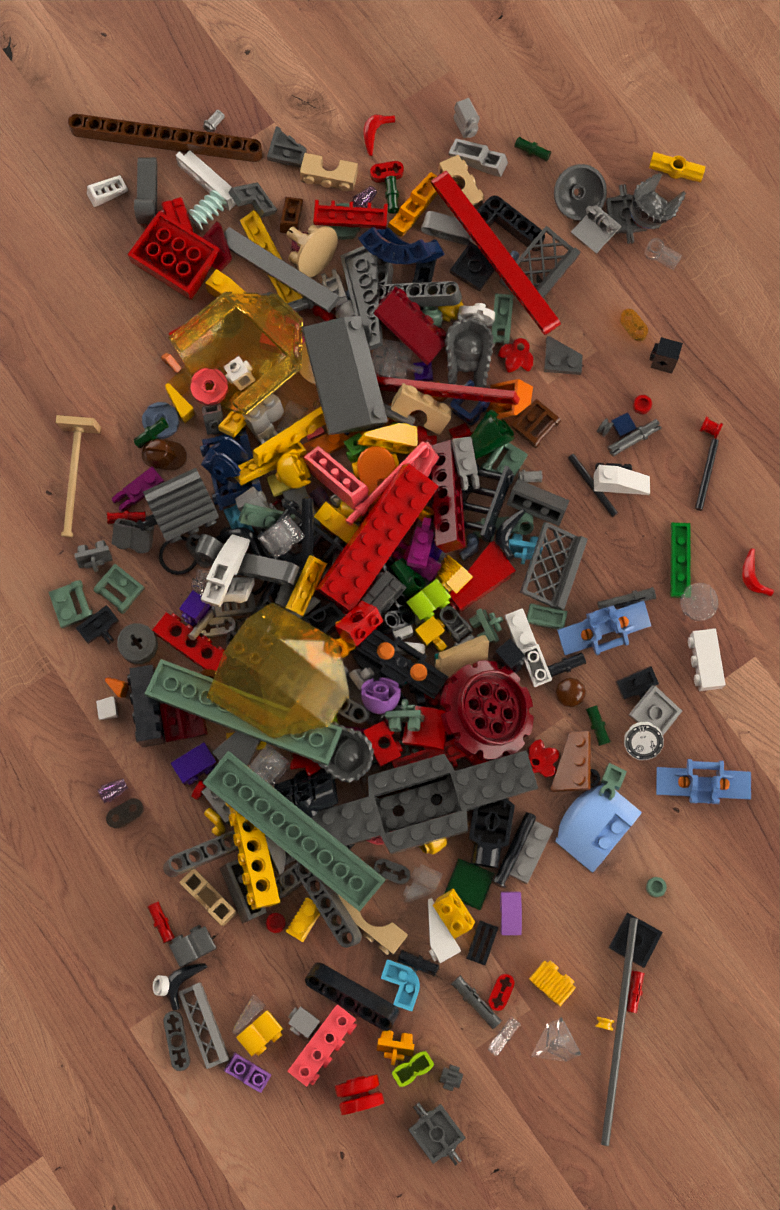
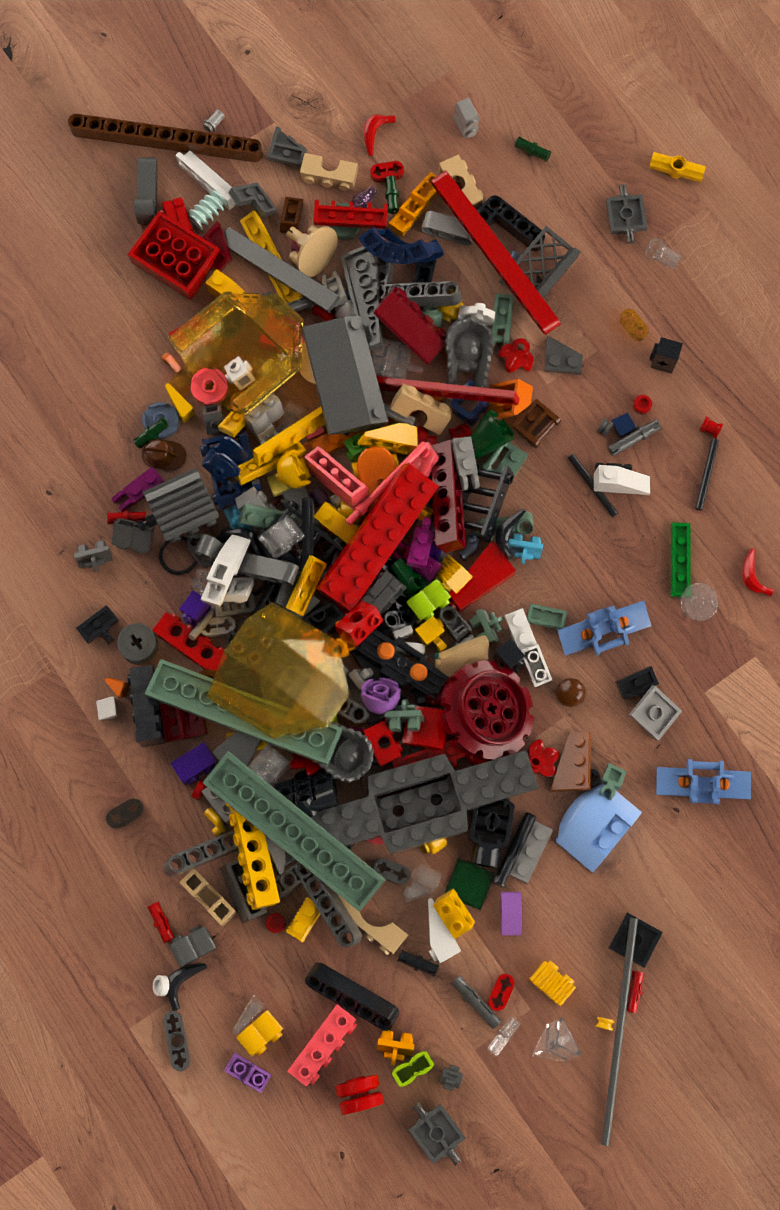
sand green plate [49,580,93,628] -> none
tan tile [56,415,101,537] -> none
white slope [87,175,128,207] -> none
sand green plate [93,564,145,614] -> none
cone [97,778,128,804] -> none
light grey fence [178,982,230,1069] -> none
light grey brick [288,1006,320,1038] -> none
medium azure plate [381,959,420,1011] -> none
dark purple tile [413,361,433,382] -> none
light grey slope [448,138,508,177] -> none
black plate [450,242,495,292] -> none
black tile [466,920,499,966] -> none
dark grey brick [506,479,570,526] -> none
light grey pin [518,470,543,483] -> none
dark grey fence [520,522,588,610] -> none
black pin [547,652,586,678] -> none
dark grey dish [554,164,607,220] -> none
light grey hinge [571,205,622,254] -> none
dark green pin [586,705,611,746] -> none
dark grey pin [597,587,656,610] -> none
tile [624,722,664,760] -> none
dark grey piece [630,173,686,229] -> none
sand green tile [646,877,667,897] -> none
white brick [688,628,726,691] -> none

